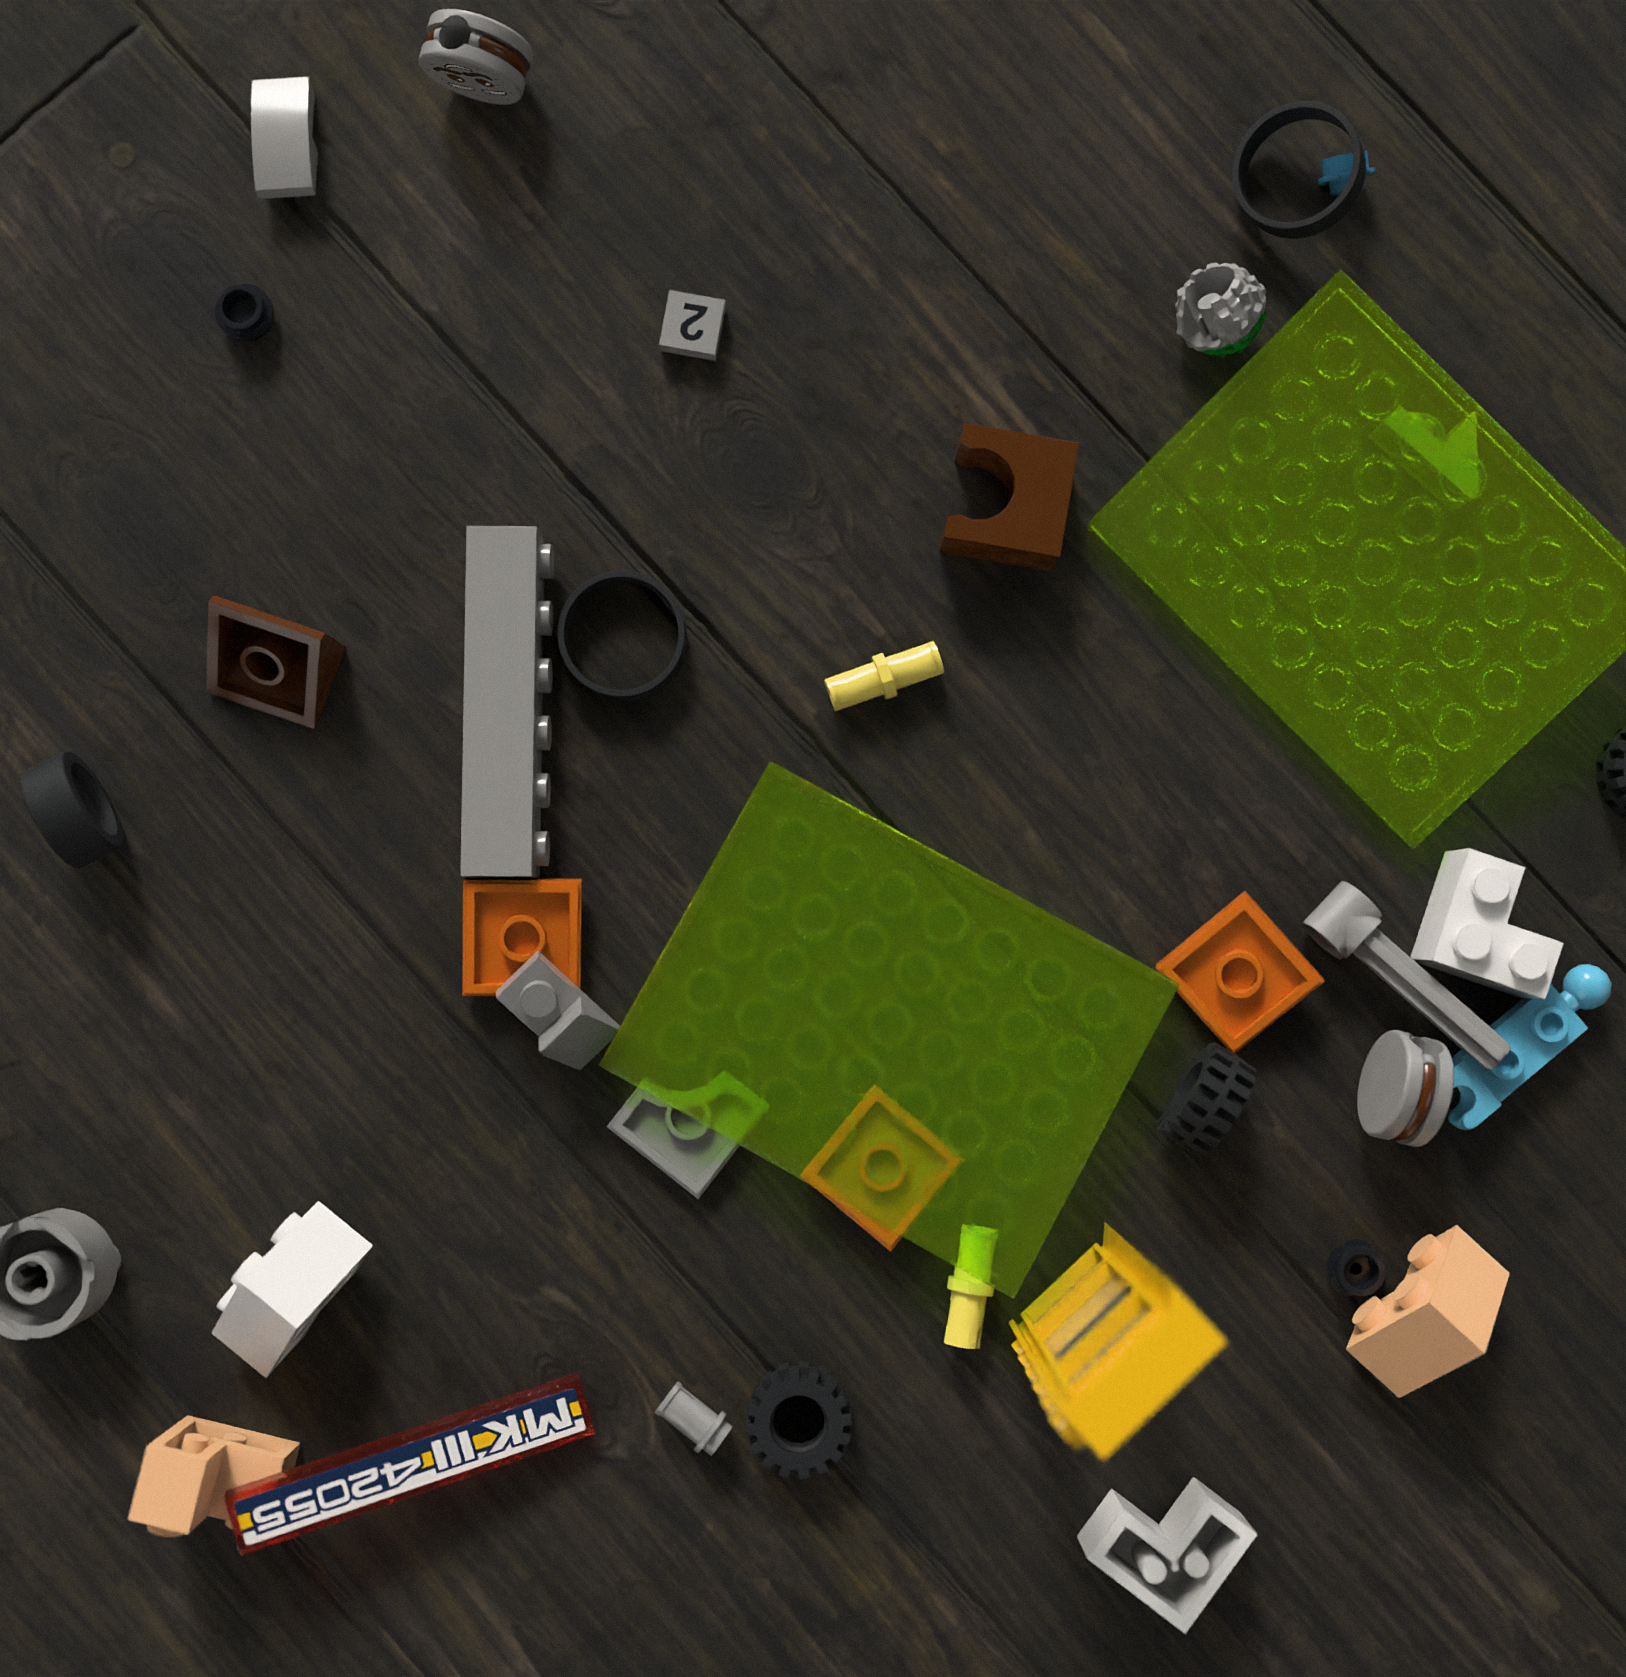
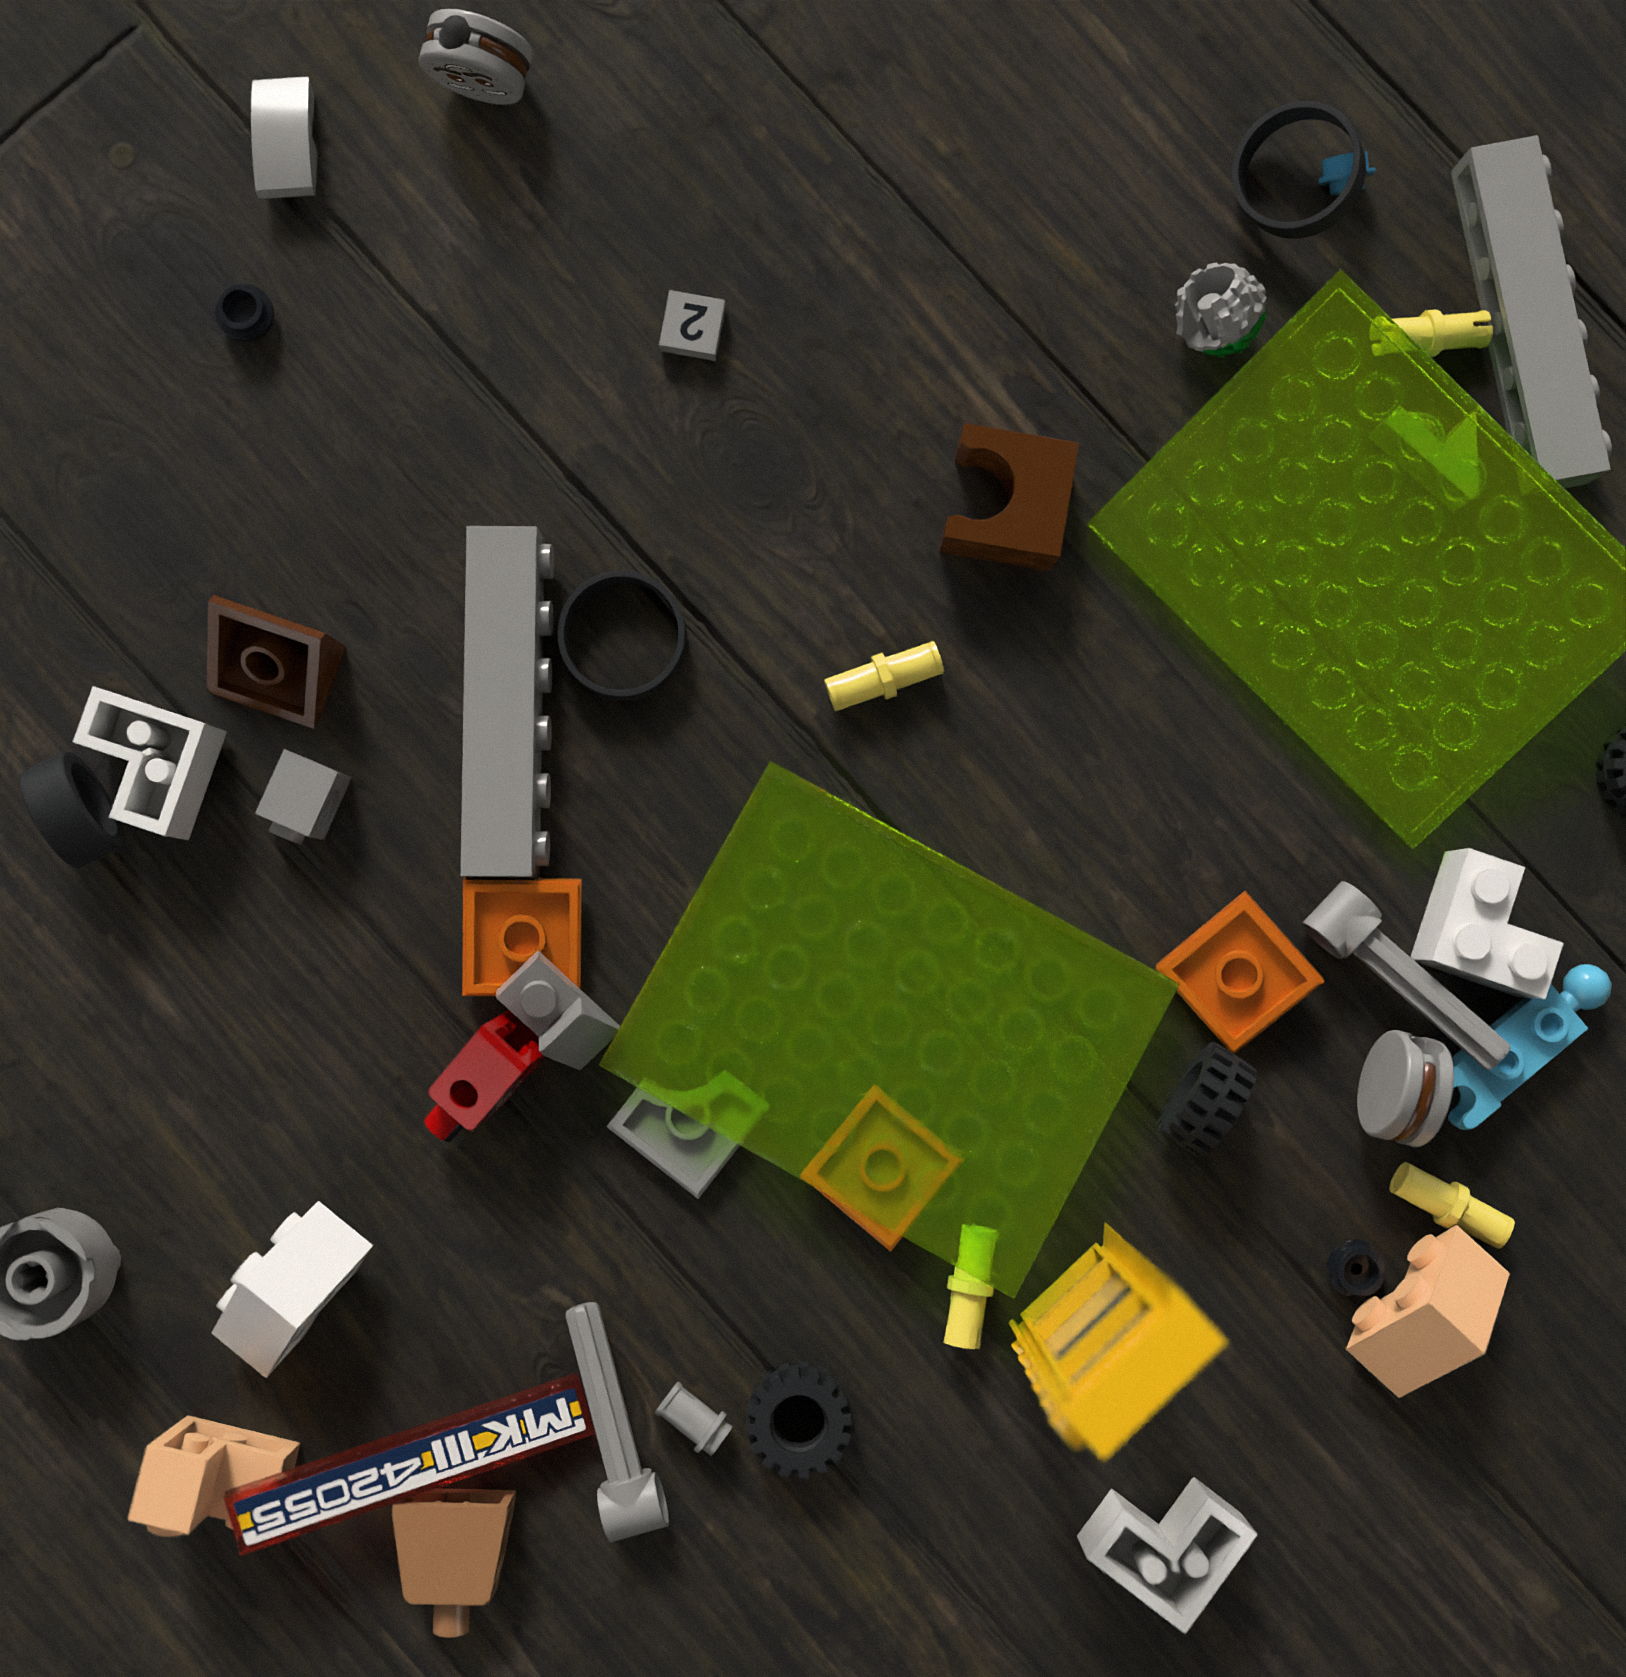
none -> white brick [73,686,227,840]
none -> light grey brick [255,749,352,845]
none -> medium nougat torso [392,1488,516,1637]
none -> red torso [424,1010,546,1142]
none -> light grey axle [565,1302,669,1543]
none -> light yellow pin [1369,310,1493,357]
none -> light yellow pin [1389,1162,1515,1249]
none -> light grey brick [1451,135,1612,496]

